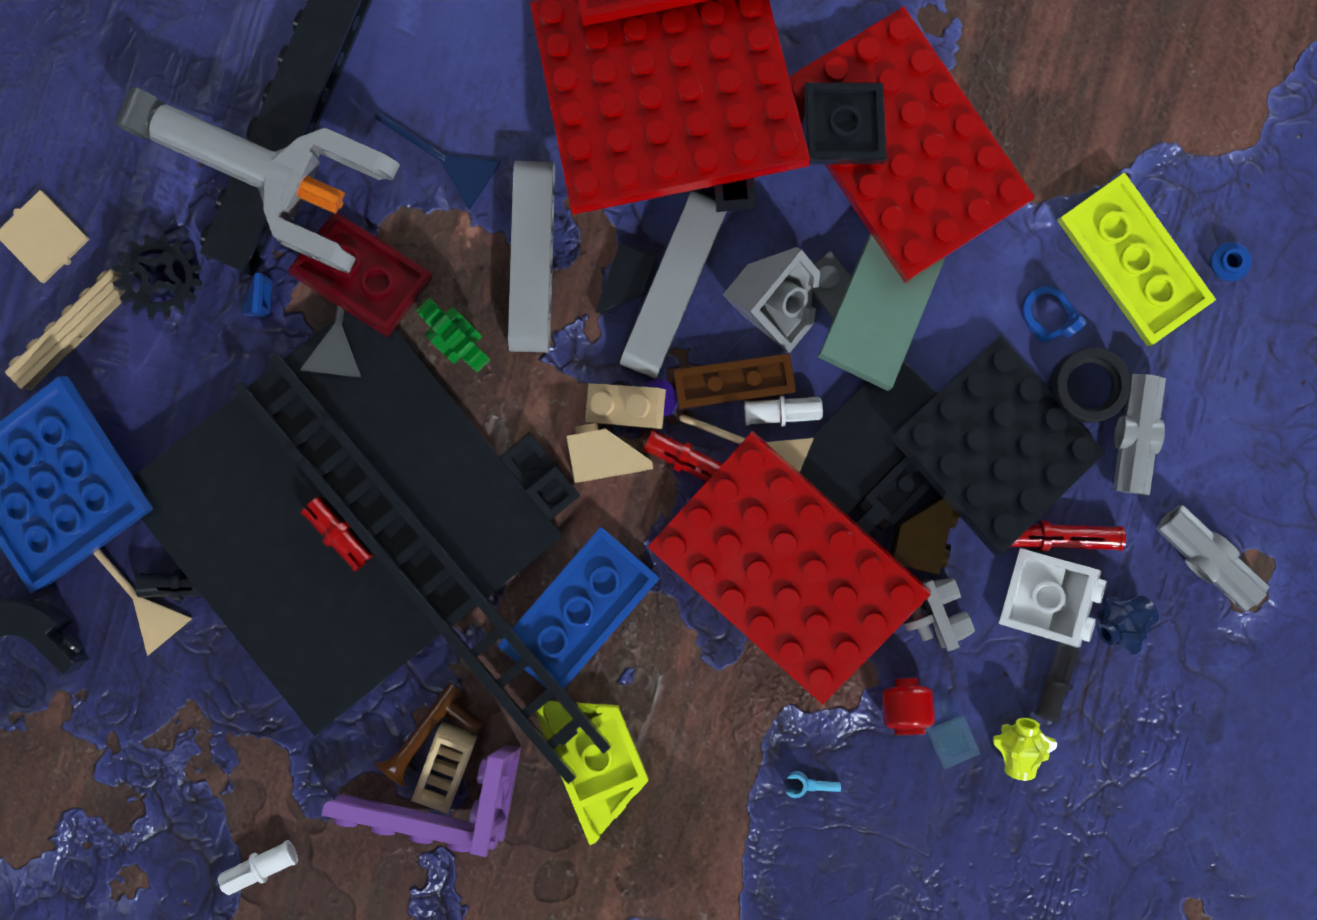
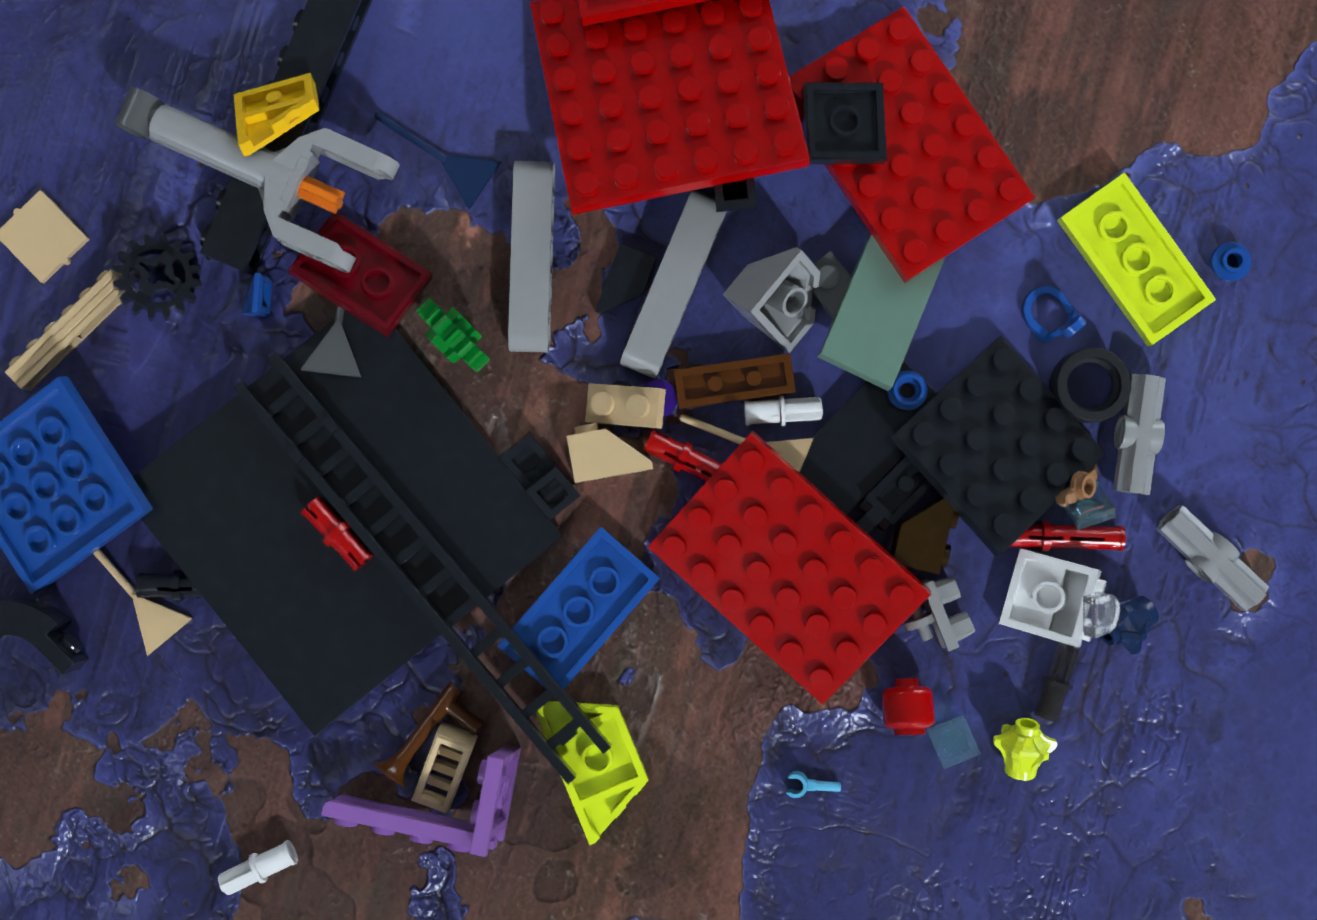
none -> yellow wing [234,73,319,157]
none -> blue plate [887,371,928,410]
none -> medium nougat piece [1055,463,1098,506]
none -> clear light blue plate [1063,481,1115,530]
none -> clear tile [1083,592,1120,638]

